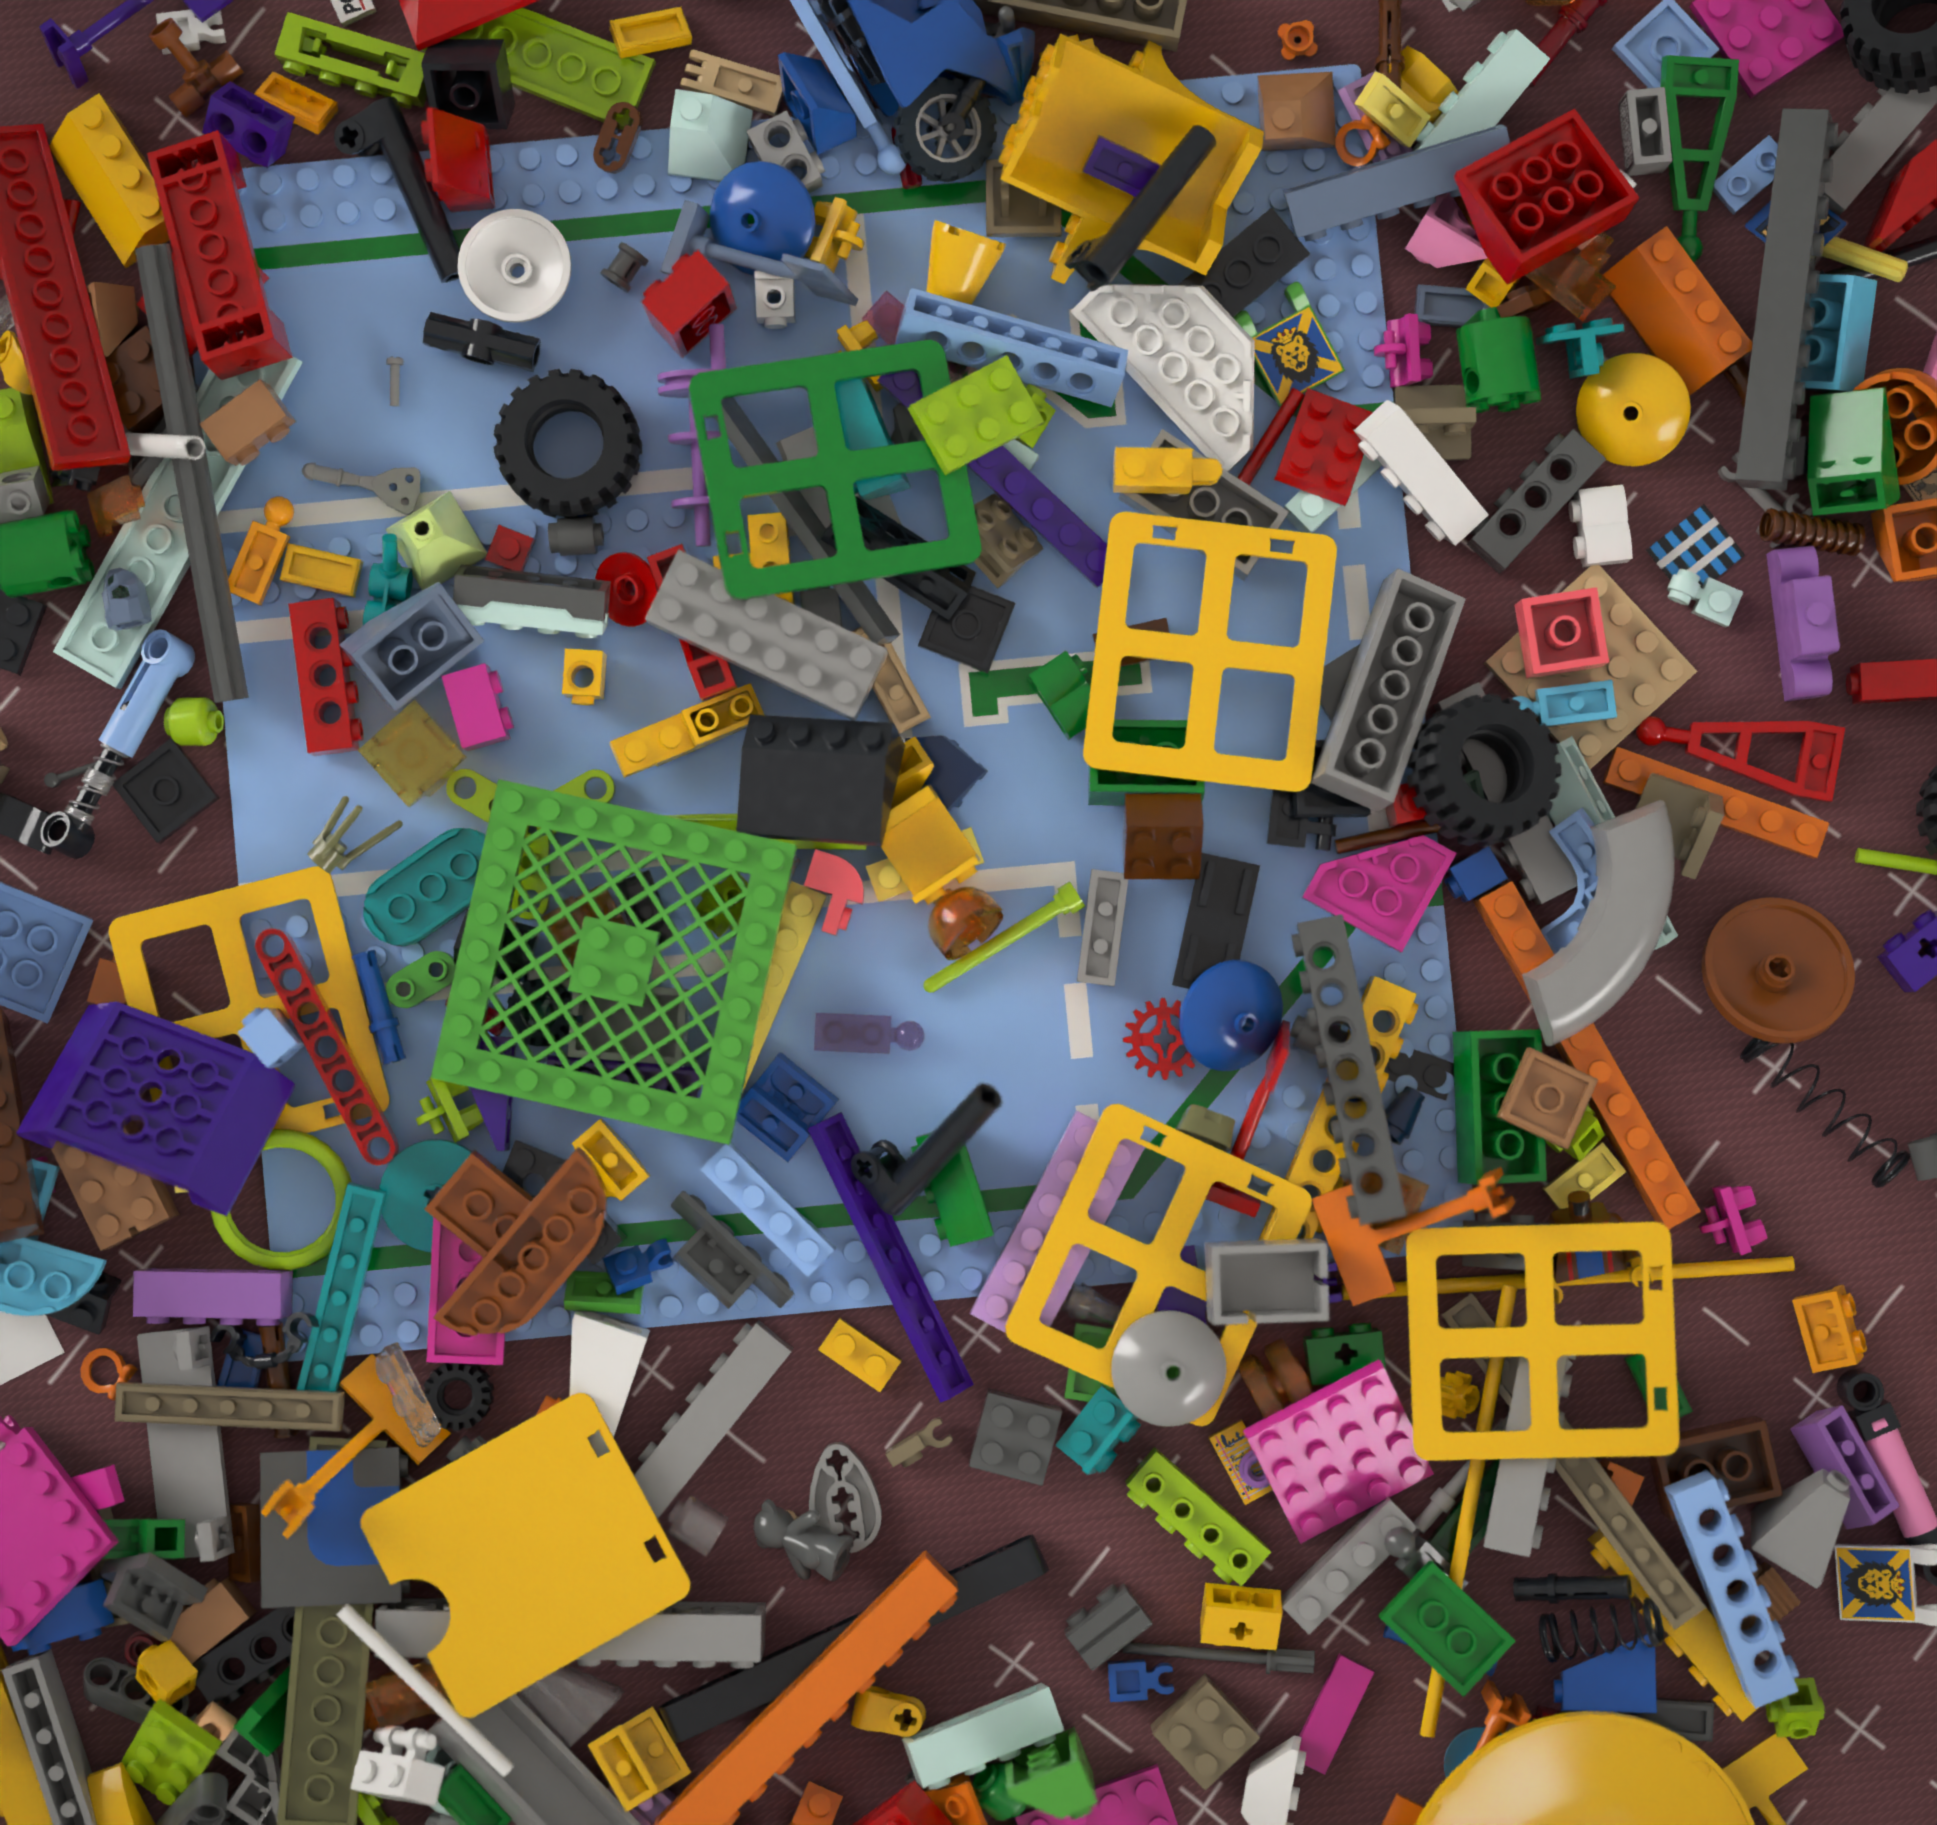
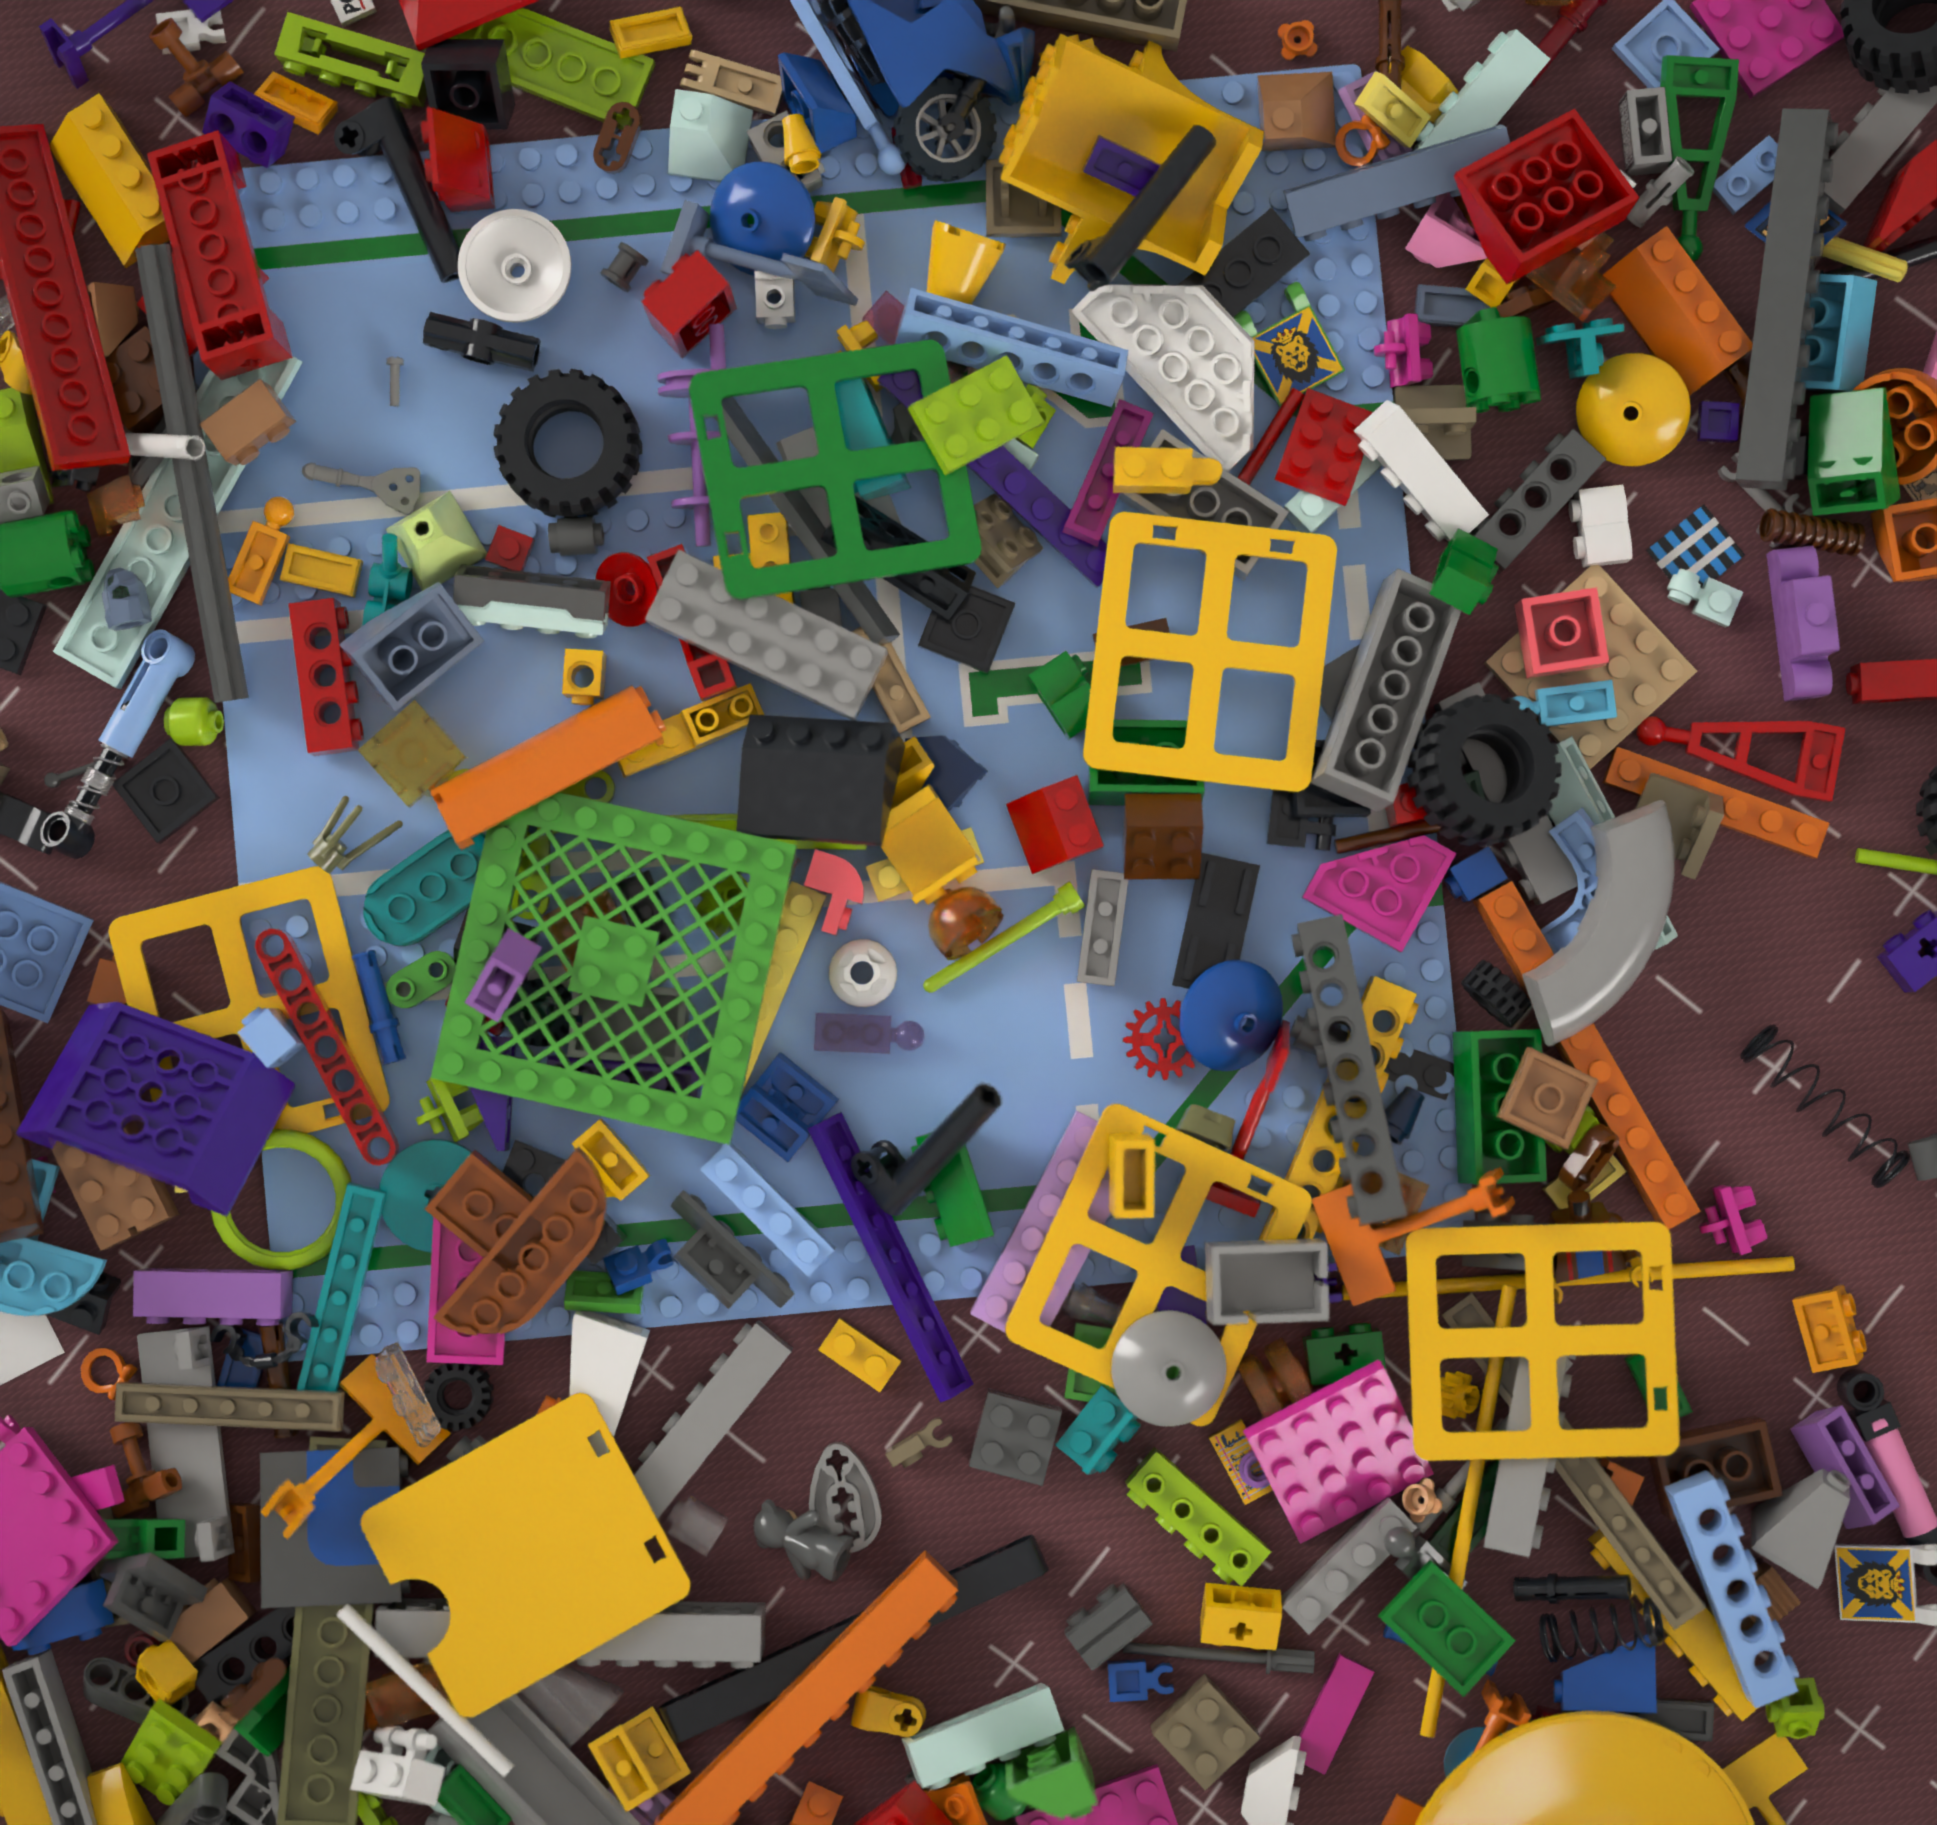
dark pink brick [441,663,514,751] -> none
dark orange dish [1701,897,1855,1043] -> none
none -> dark orange bar [109,1422,182,1518]
none -> reddish brown plate [218,1658,286,1725]
none -> orange cylinder [430,685,667,850]
none -> medium lavender slope [465,928,542,1022]
none -> yellow cone [782,114,821,174]
none -> white piece [829,939,897,1007]
none -> red slope [1006,775,1104,875]
none -> magenta plate [1063,399,1154,546]
none -> yellow brick [1109,1134,1154,1218]
none -> light nougat plate [1402,1478,1442,1523]
none -> green piece [1429,528,1499,615]
none -> black tyre [1461,960,1532,1028]
none -> reddish brown beam [1559,1124,1619,1192]
none -> light grey pin [1627,156,1694,228]
none -> dark purple plate [1697,401,1739,443]

